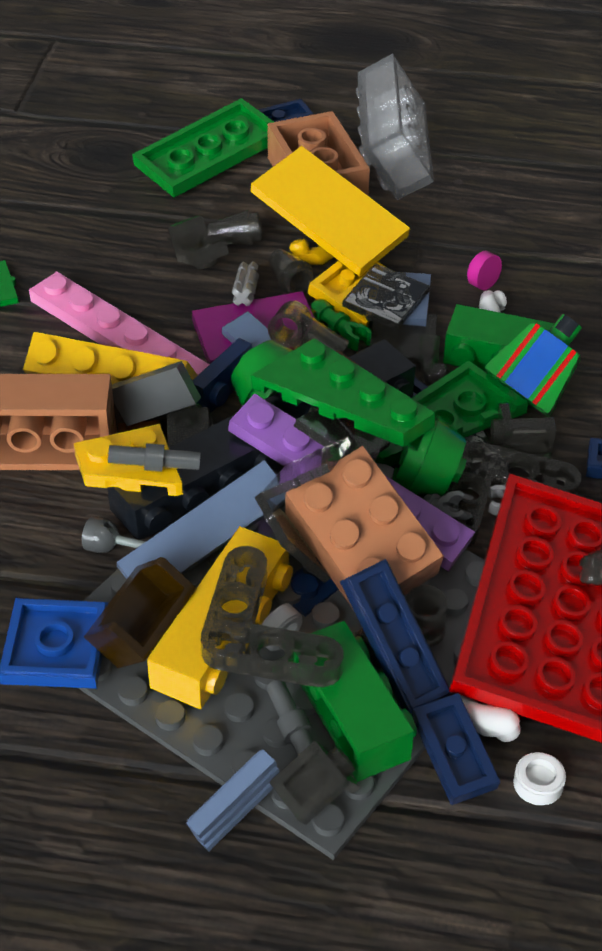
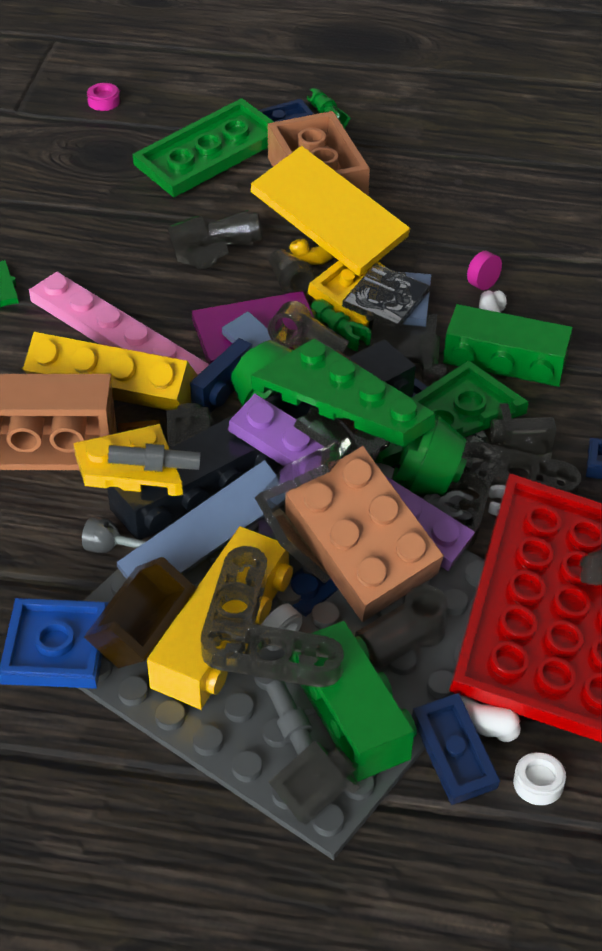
dark grey tile [112,361,201,426] -> none
sand blue tile [186,749,283,852] -> none
light grey axle [231,261,259,306] -> none
dark blue tile [340,559,450,713] -> none
clear brick [356,54,434,200] -> none
torso [485,314,582,418] -> none
none -> dark pink tile [87,83,120,111]
none -> green piece [307,88,351,129]

